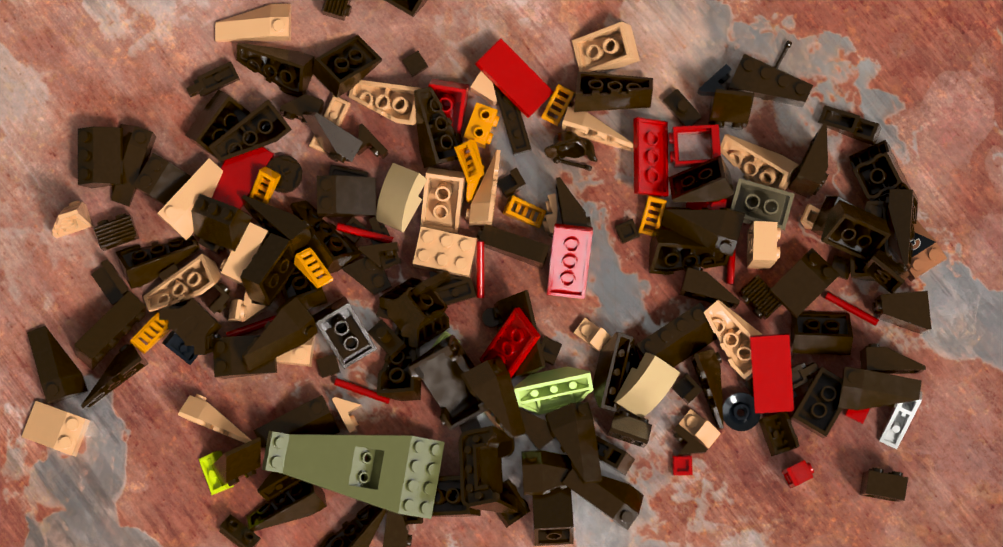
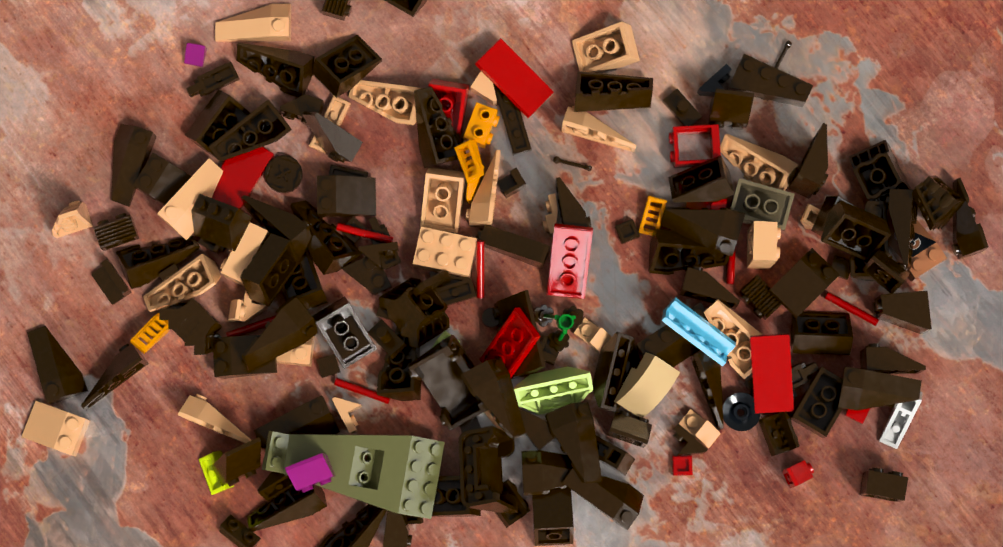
dark brown wedge [74,291,146,370] -> none
dark brown slope [78,126,123,188] -> none
black slope [162,330,198,365] -> none
dark brown bracket [208,283,230,314] -> none
light orange slope [249,167,281,204] -> none
light orange slope [294,247,333,289] -> none
dark brown slope [358,123,388,159] -> none
tan slope [376,163,427,233] -> none
dark brown tile [402,51,428,77] -> none
light orange slope [502,195,547,229] -> none
light orange slope [541,84,575,126] -> none
dark brown hair [544,131,598,162] -> none
red tile [633,117,669,197] -> none
dark brown panel [672,373,703,405] -> none
dark brown slope [818,105,881,145] -> none
none -> magenta slope [184,43,207,67]
none -> magenta slope [285,453,335,493]
none -> dark brown plant [534,305,584,352]
none -> medium azure fence [662,297,736,366]
none -> dark brown slope [912,175,965,231]
none -> dark brown wedge [952,178,989,259]

